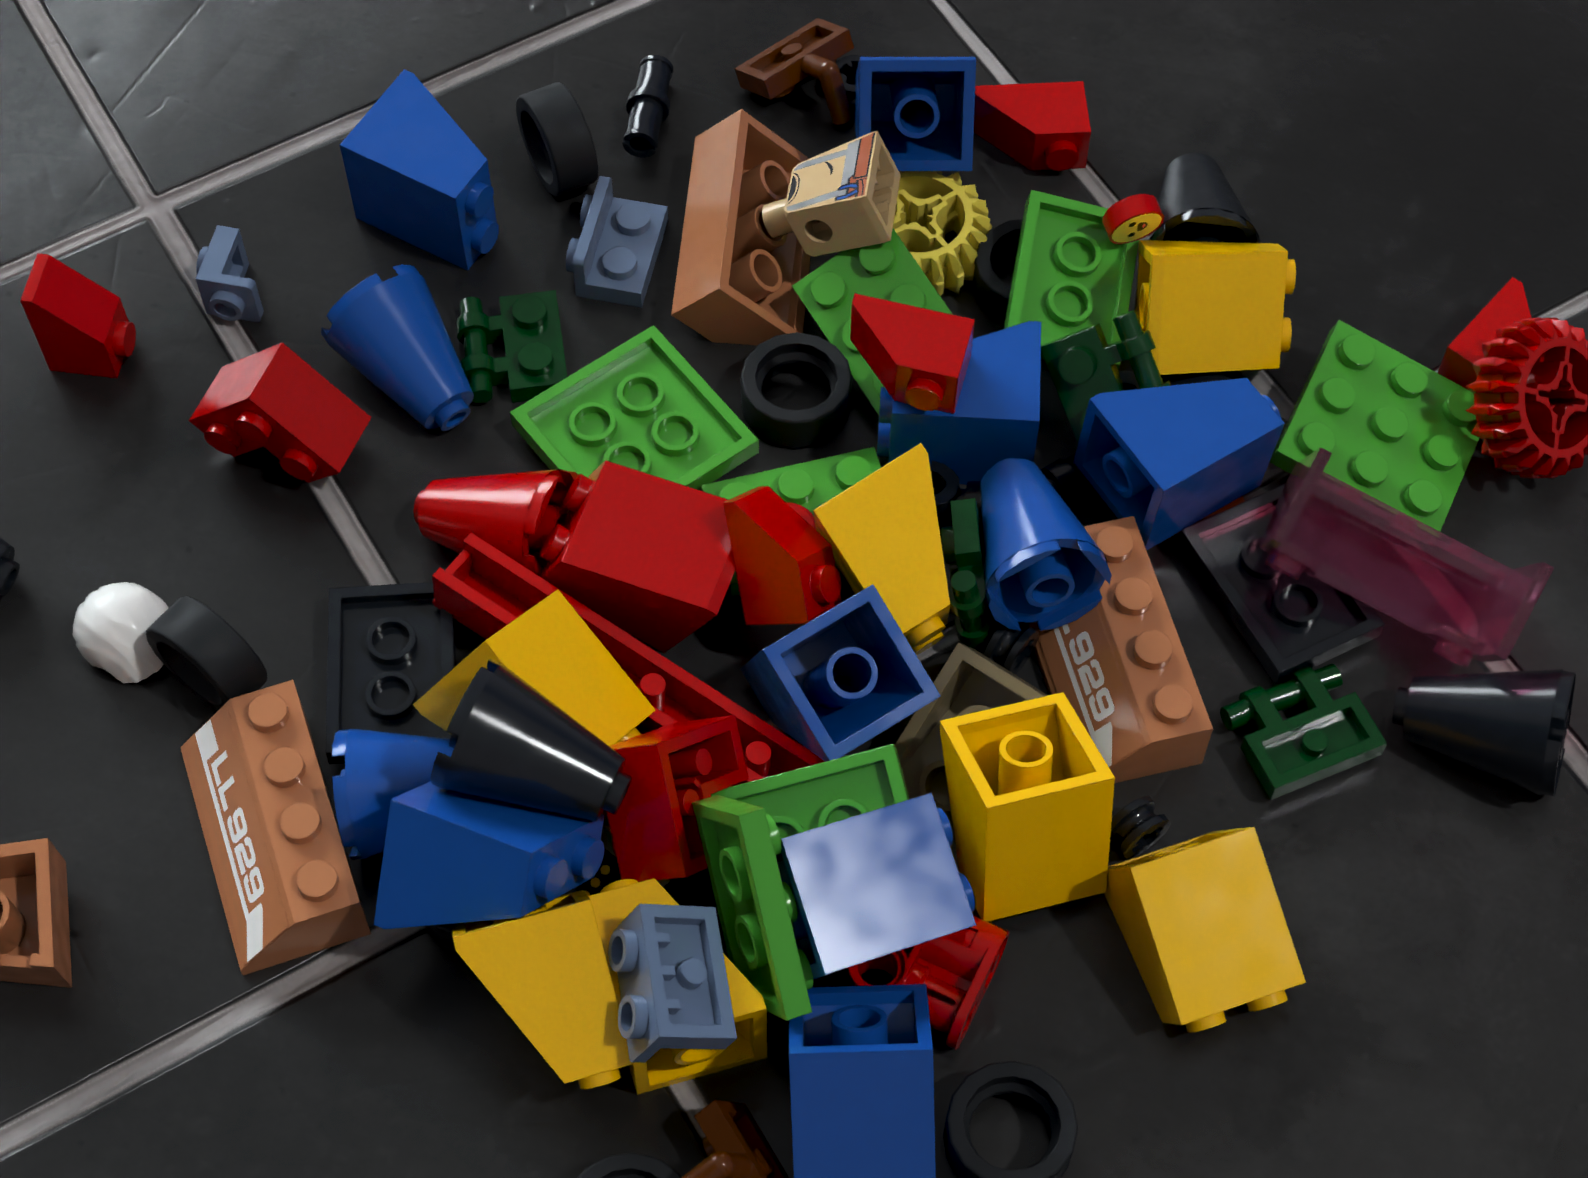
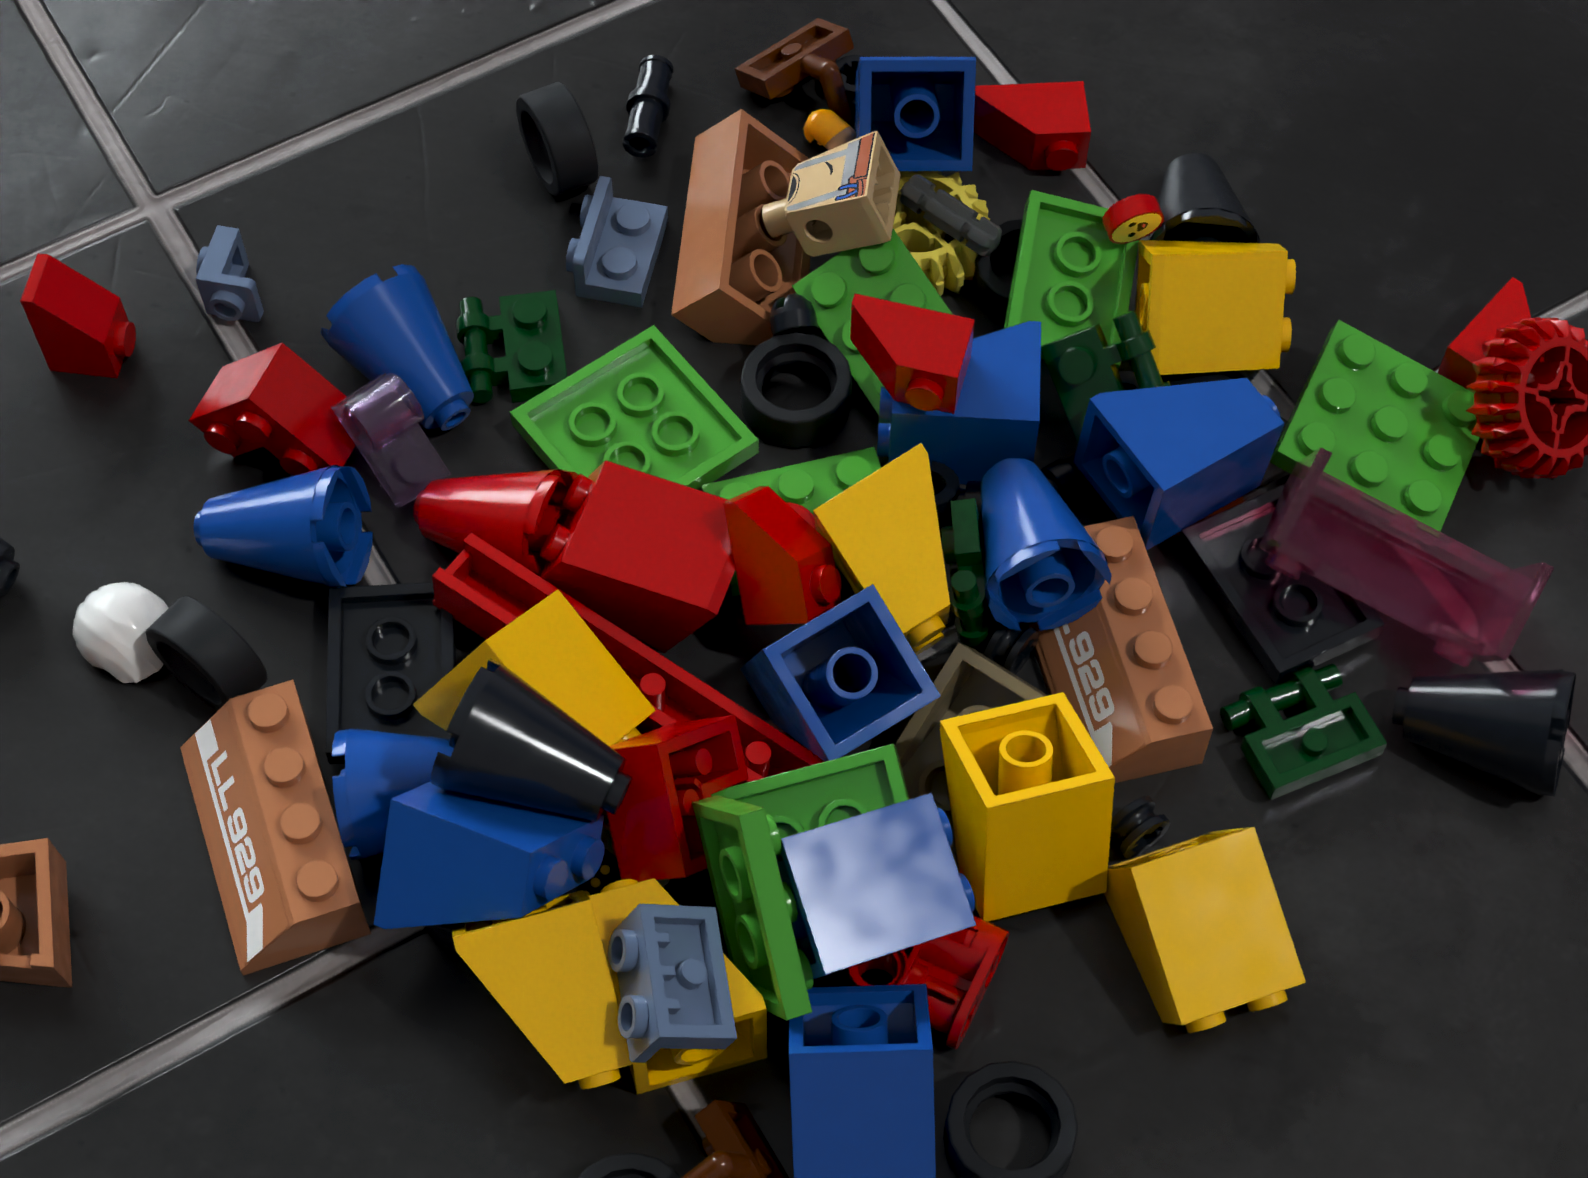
blue slope [340,69,499,271] -> none
none -> blue cone [194,465,373,588]
none -> clear purple plate [331,373,451,508]
none -> black hinge [770,293,819,337]
none -> light orange arm [803,109,856,150]
none -> dark grey axle [900,175,1002,257]

